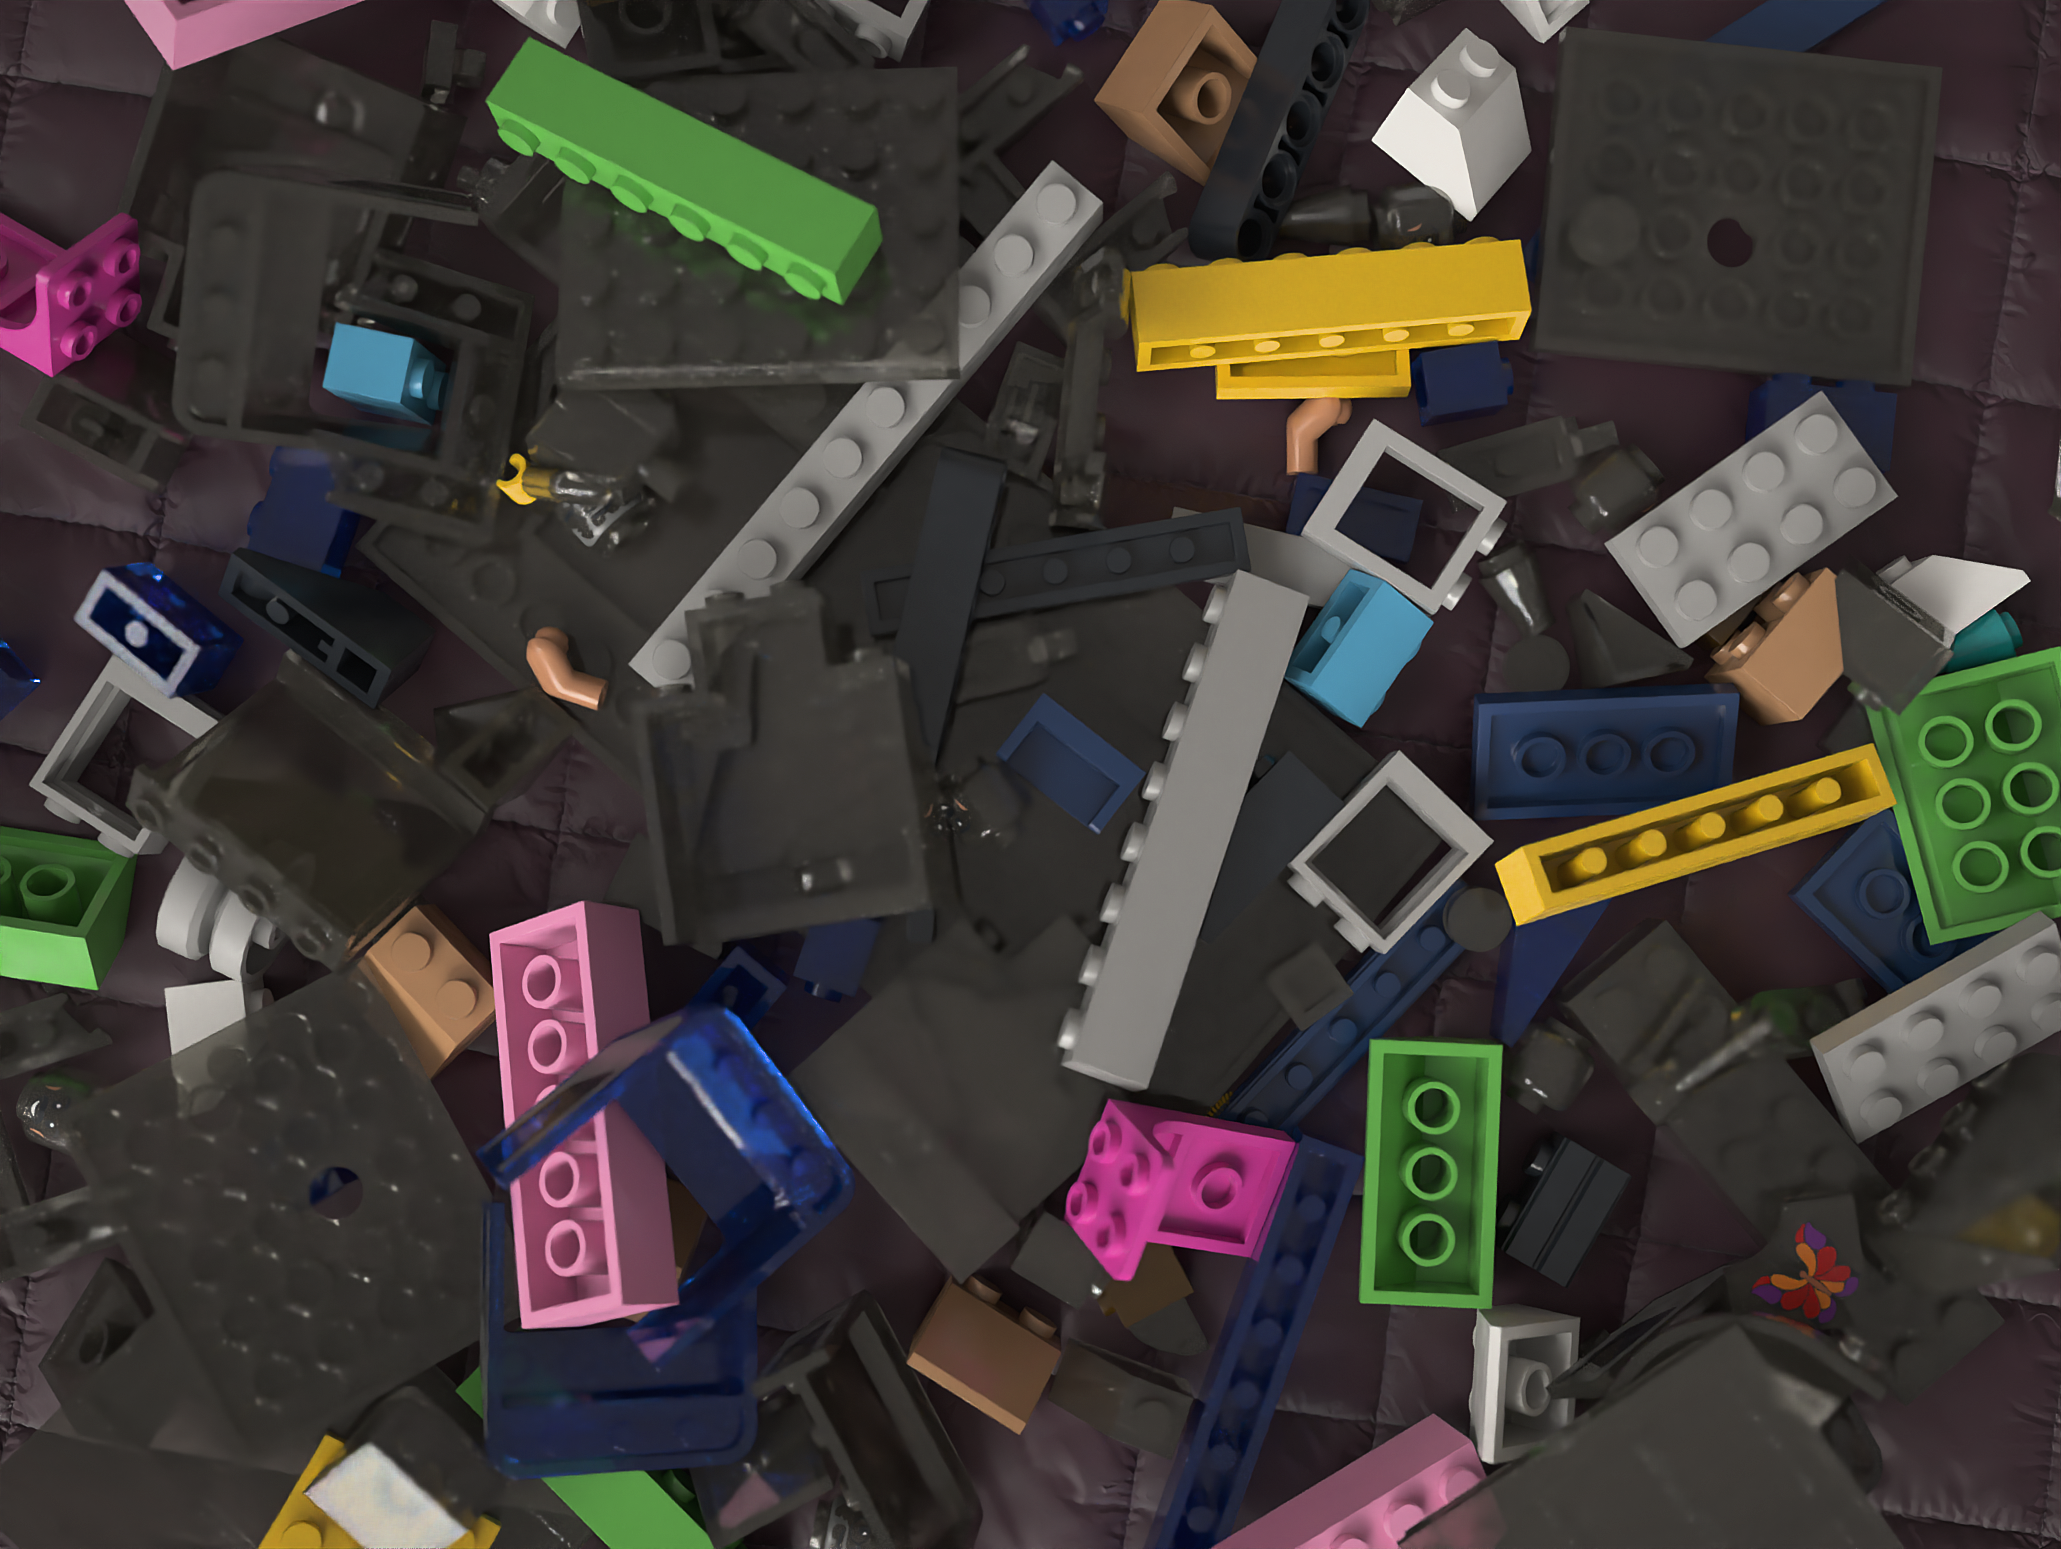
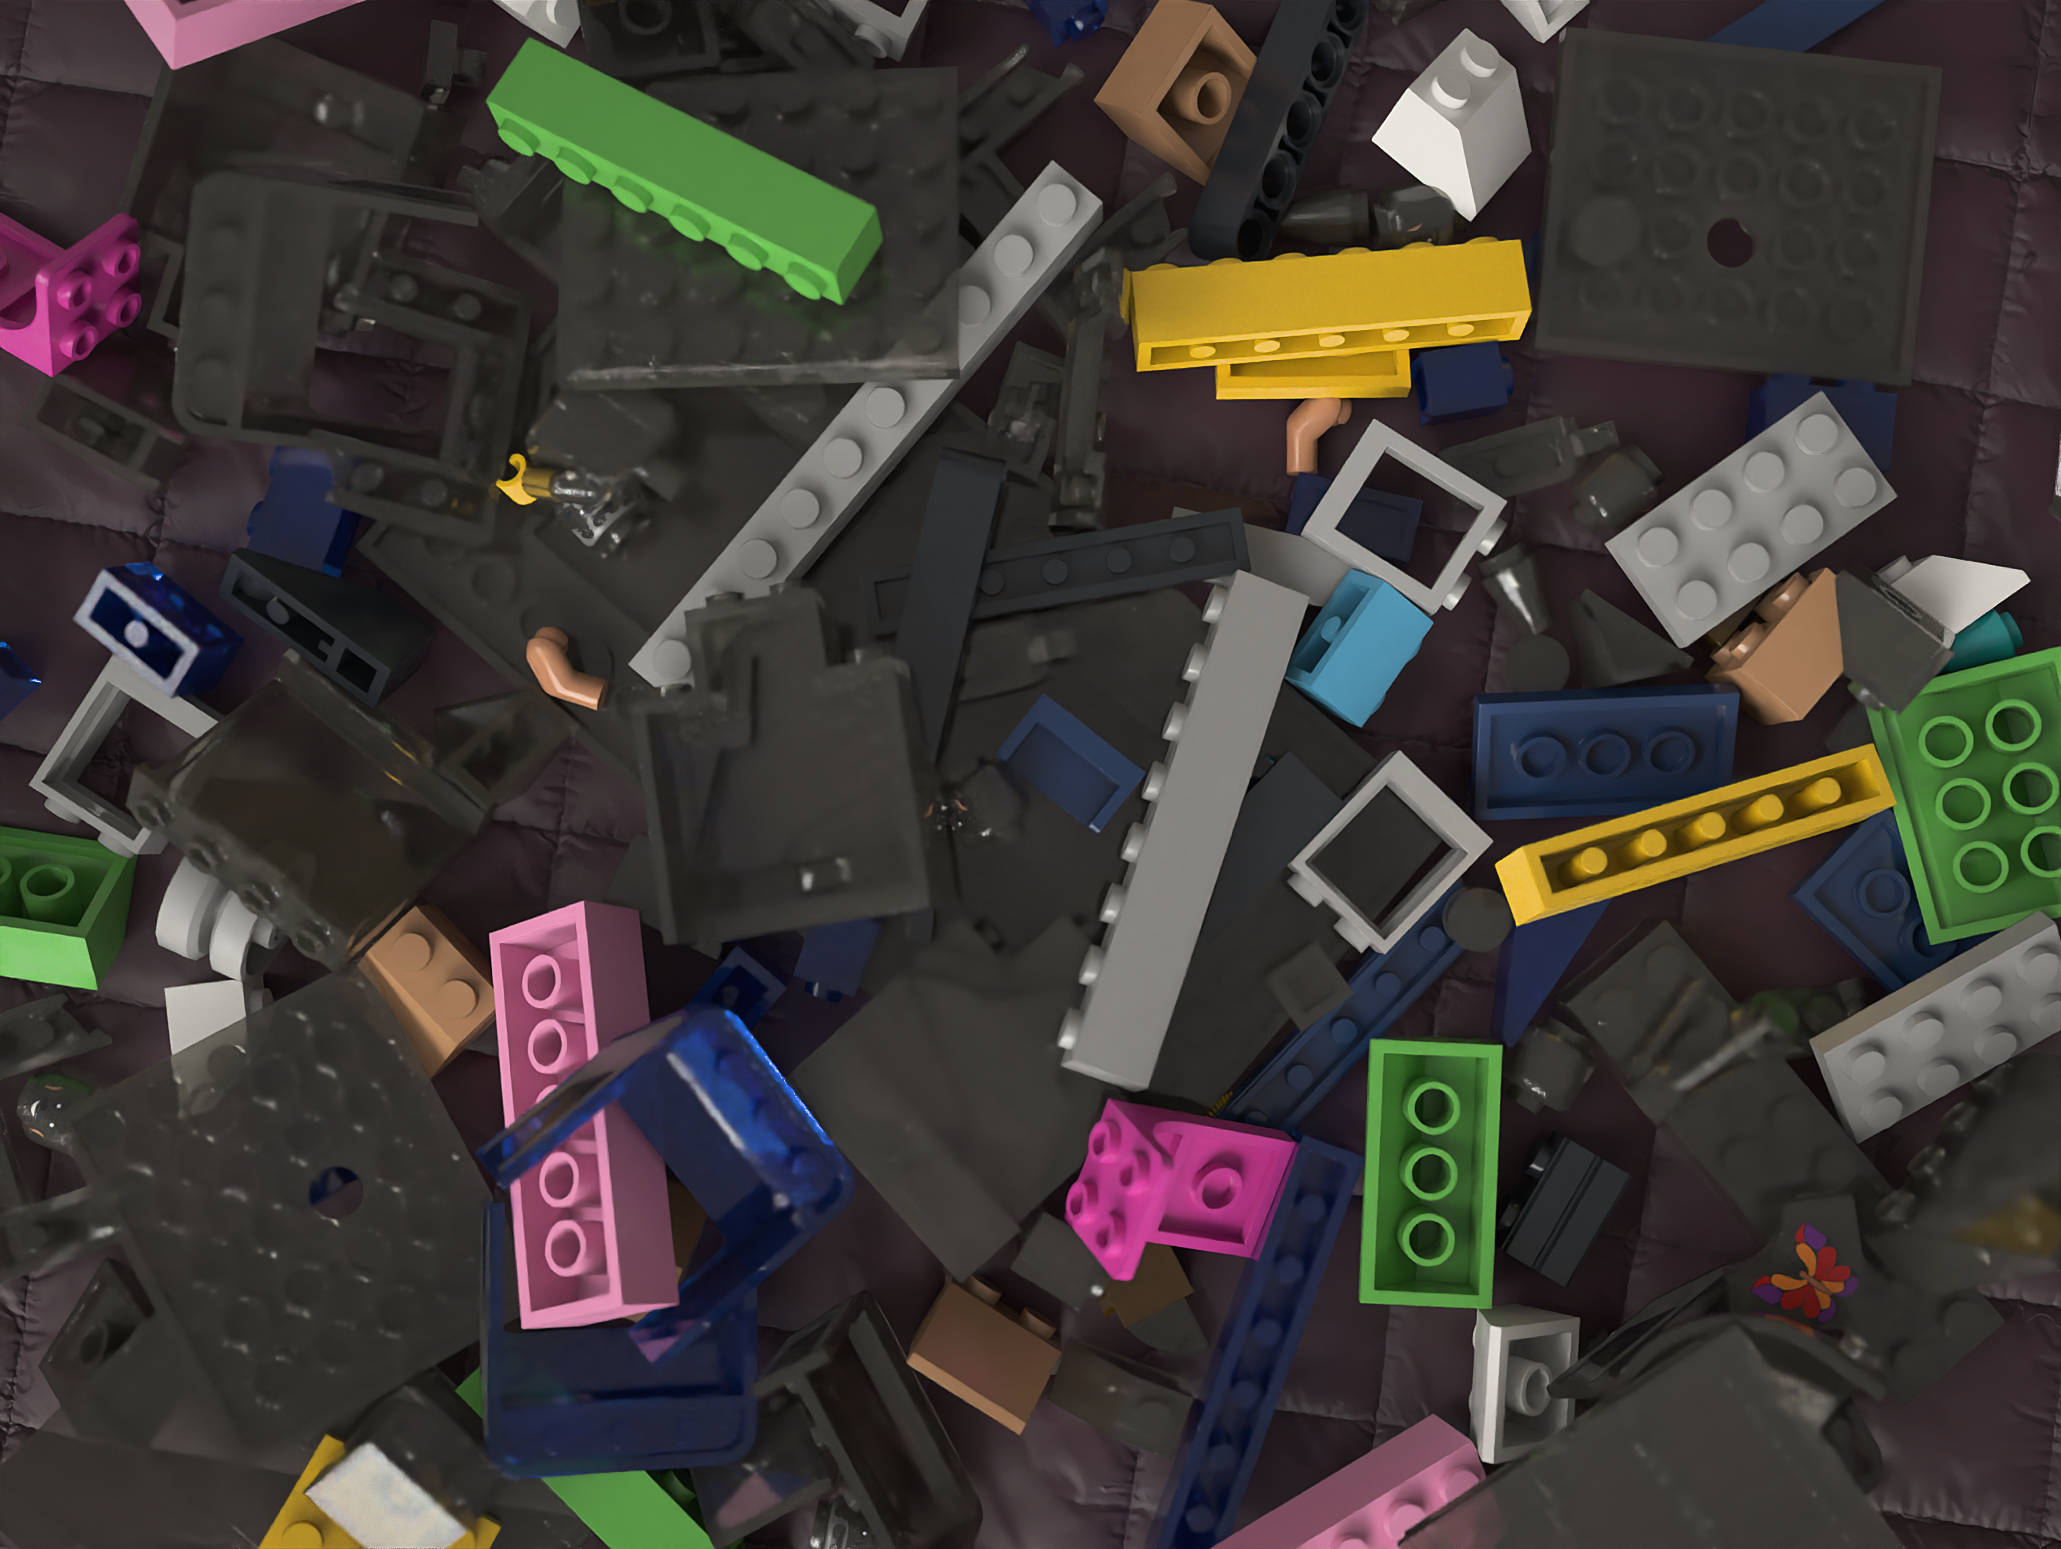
dark azure brick [322,322,450,426] -> none

